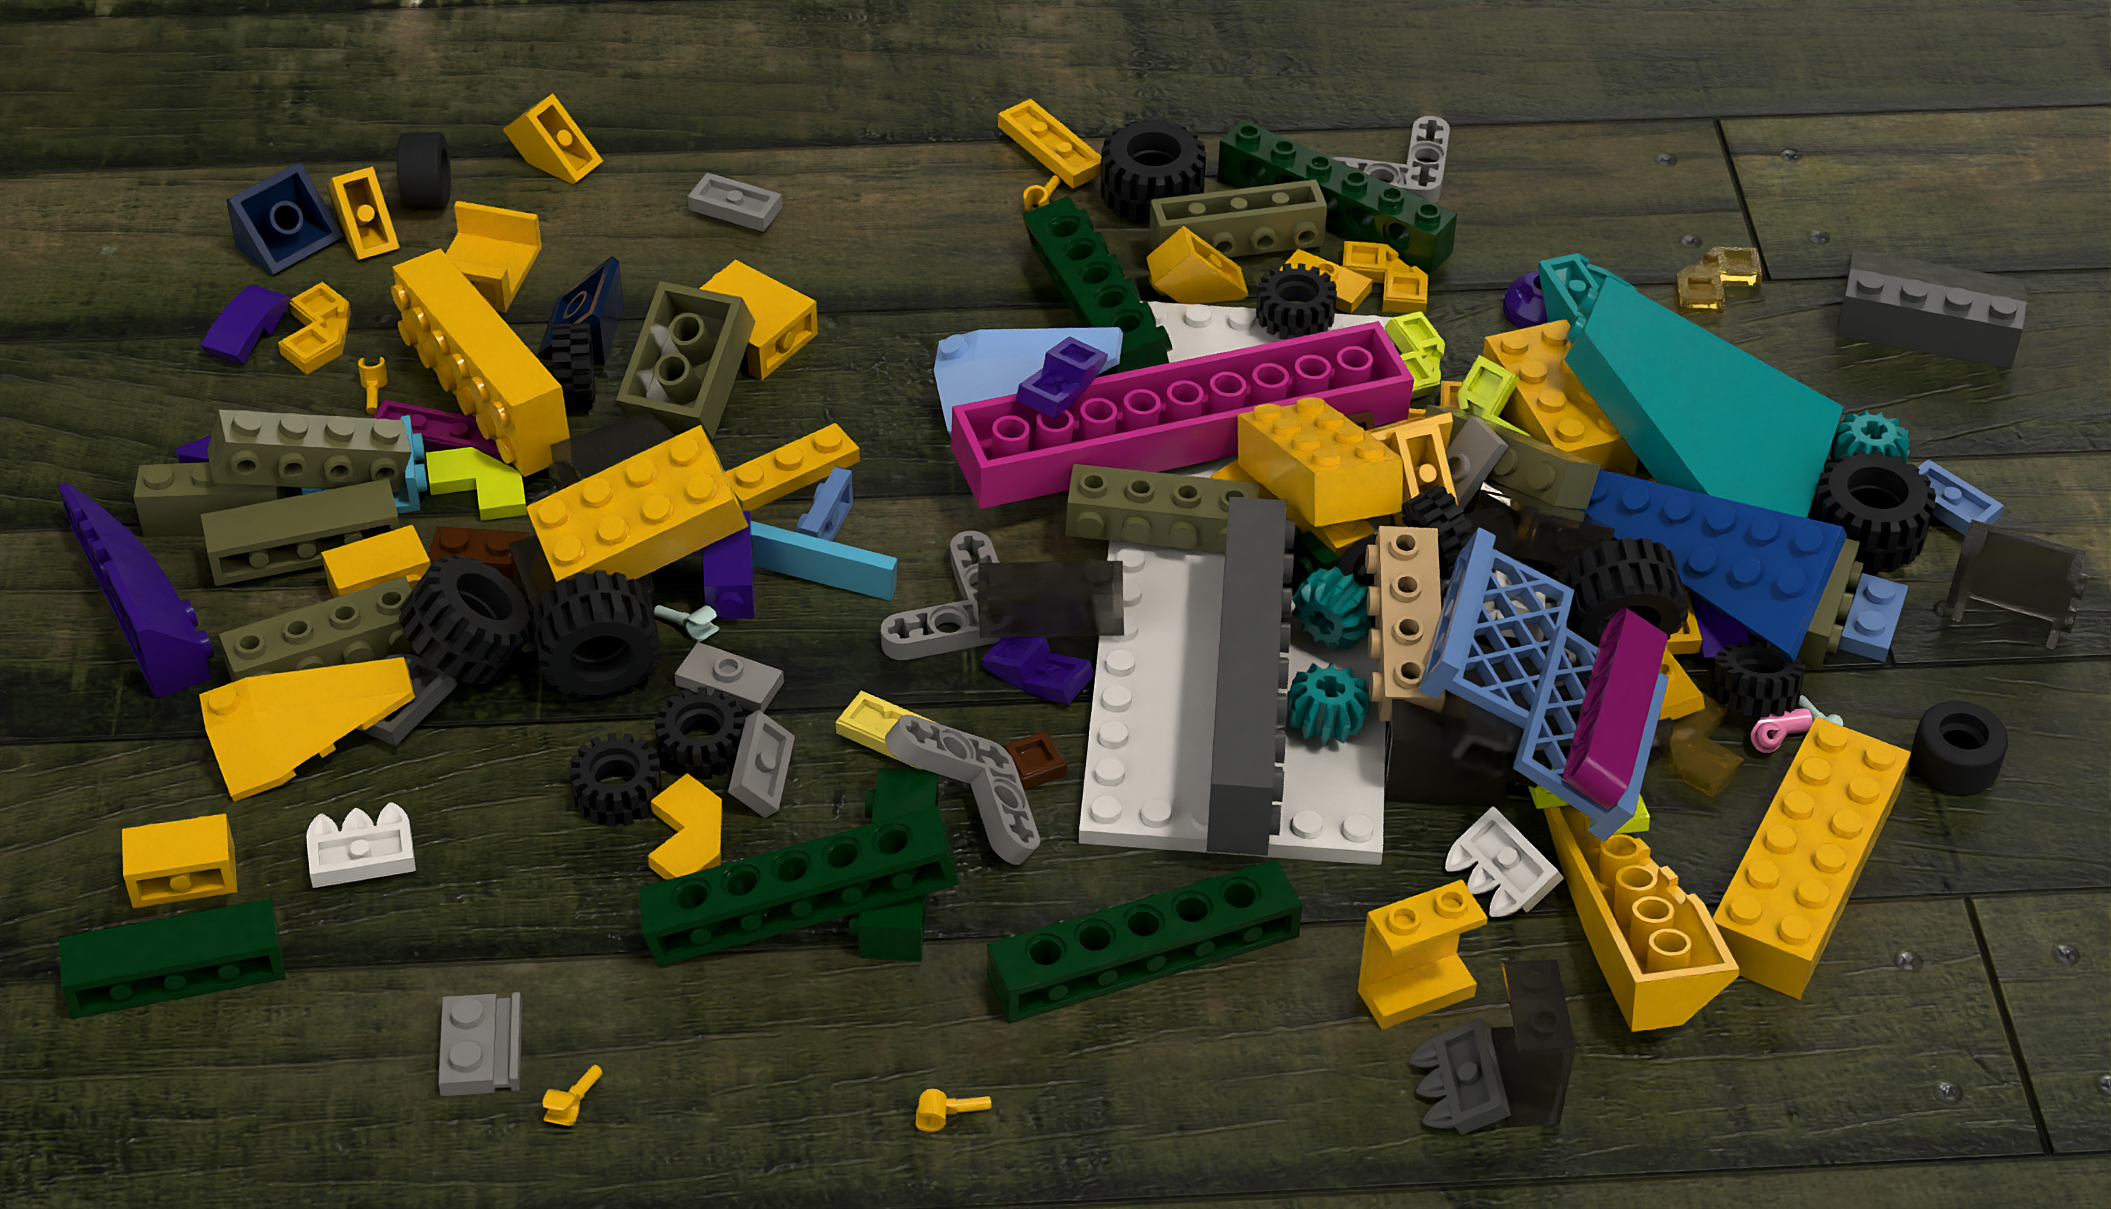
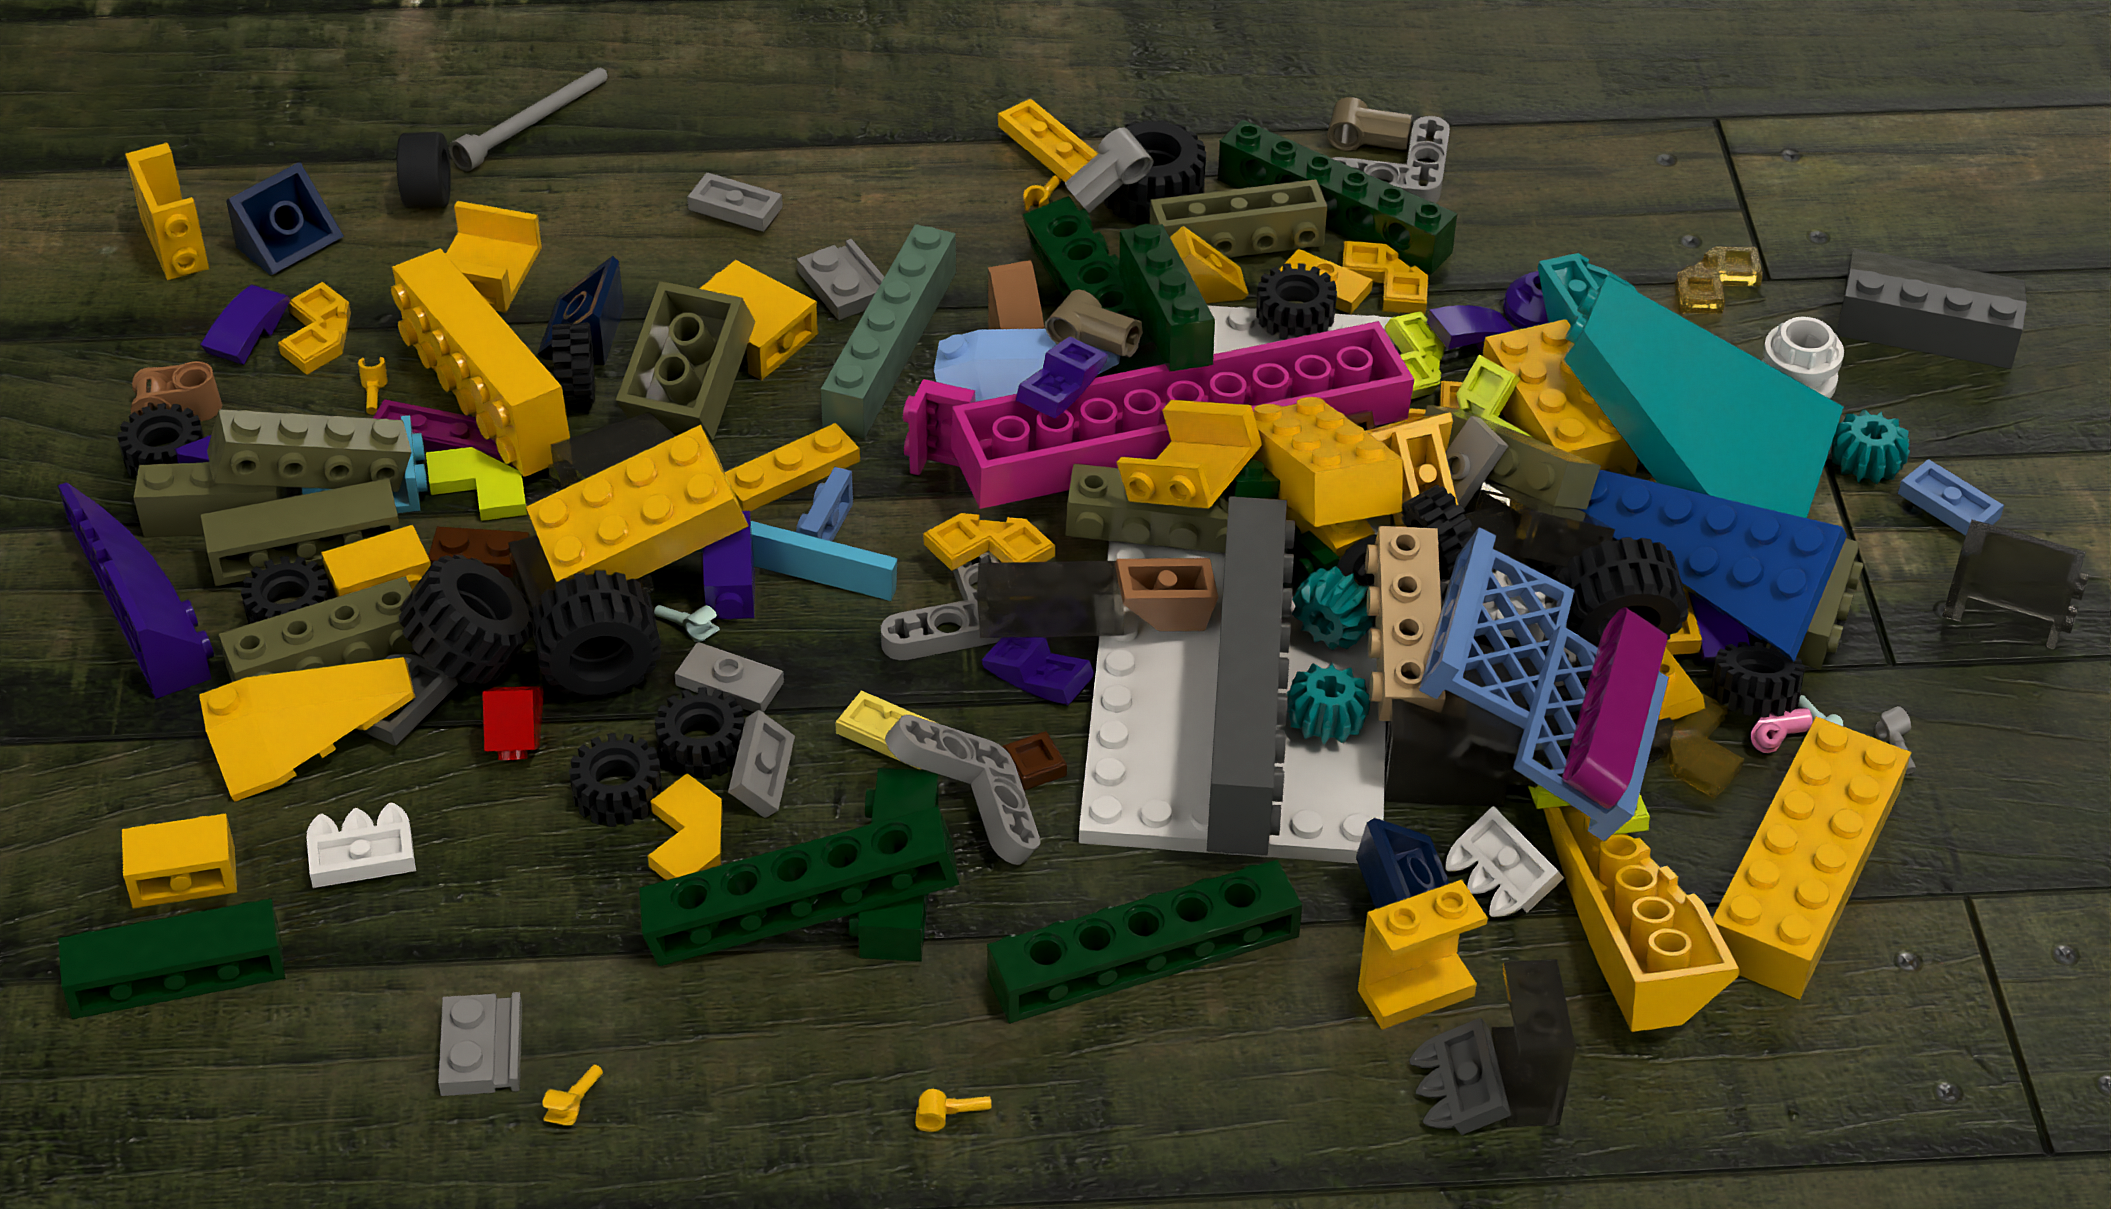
yellow slope [326,166,400,261] -> none
yellow slope [503,93,603,185] -> none
black tyre [1809,451,1936,572] -> none
medium blue plate [1838,573,1909,662] -> none
black tyre [1911,700,2008,795] -> none
none -> black tyre [118,403,204,478]
none -> yellow panel [125,143,209,280]
none -> medium nougat piece [131,361,223,421]
none -> black tyre [241,556,332,625]
none -> light grey piece [449,68,608,172]
none -> red slope [482,686,544,760]
none -> light grey plate [797,239,884,320]
none -> sand green brick [821,224,956,439]
none -> dark pink bracket [903,379,975,476]
none -> yellow tile [923,513,1055,577]
none -> medium nougat slope [988,260,1045,329]
none -> dark tan piece [1045,290,1143,358]
none -> light grey piece [1065,127,1153,213]
none -> medium nougat slope [1115,558,1219,631]
none -> yellow panel [1116,400,1262,508]
none -> dark green brick [1119,224,1215,372]
none -> dark green plate [1225,459,1280,499]
none -> dark tan piece [1327,97,1412,151]
none -> dark blue slope [1356,818,1450,909]
none -> dark purple slope [1427,305,1515,354]
none -> white piece [1762,317,1844,399]
none -> light grey hand [1874,706,1916,774]

